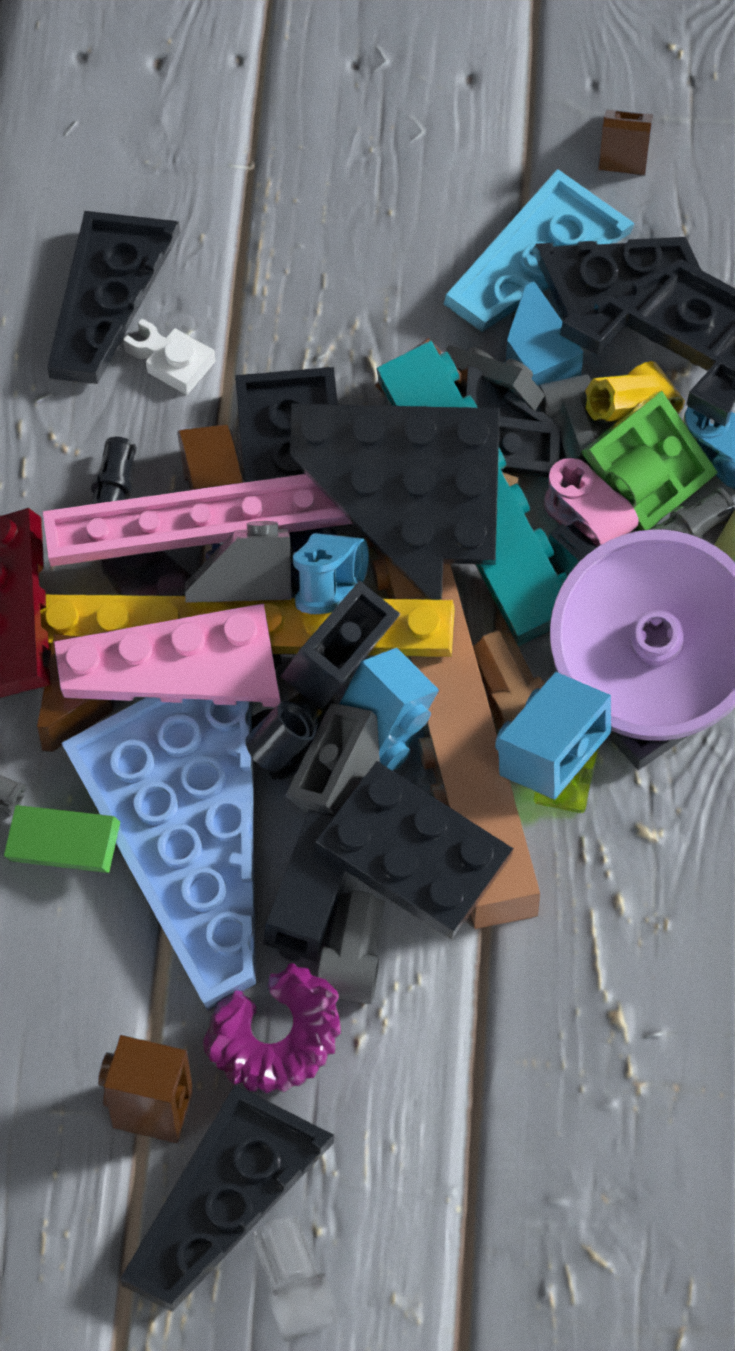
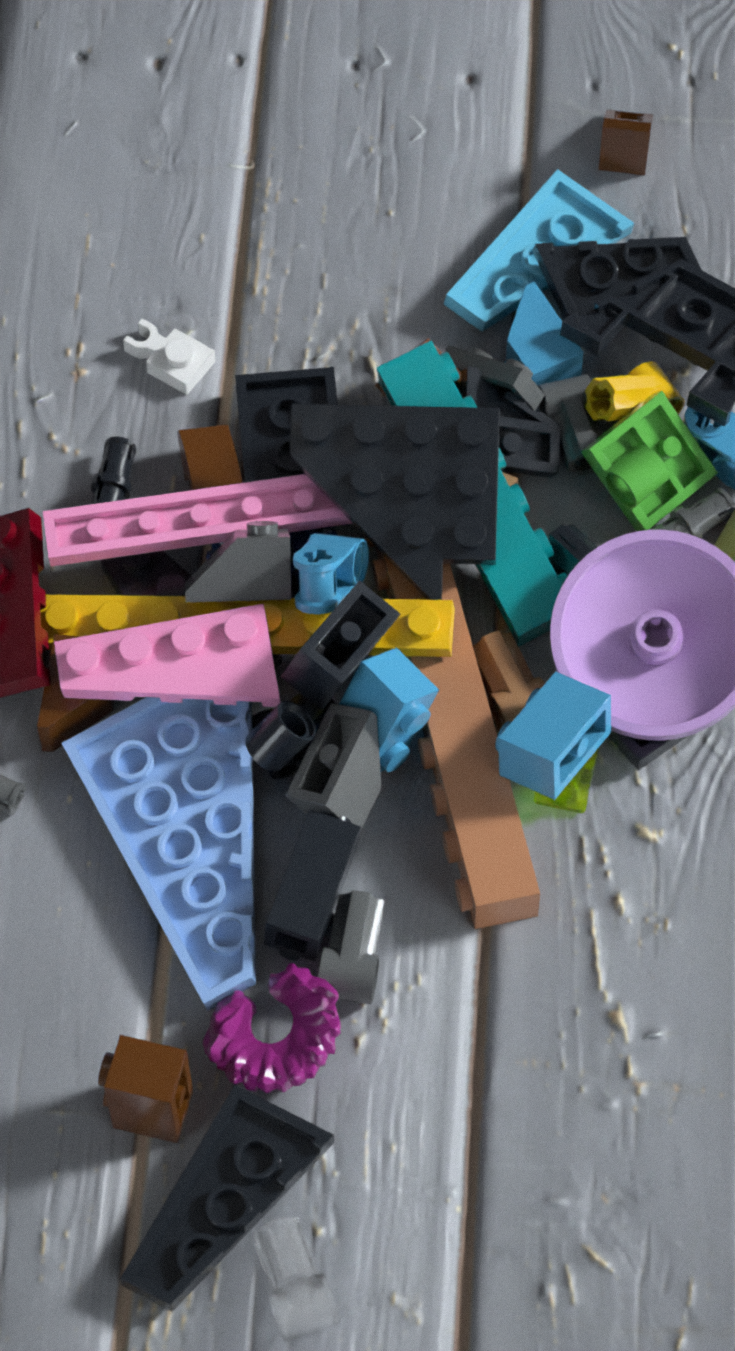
bright green tile [4,805,121,873] -> none
black wing [47,211,180,384] -> none
black plate [314,761,514,940] -> none
bright pink piece [544,458,638,546] -> none

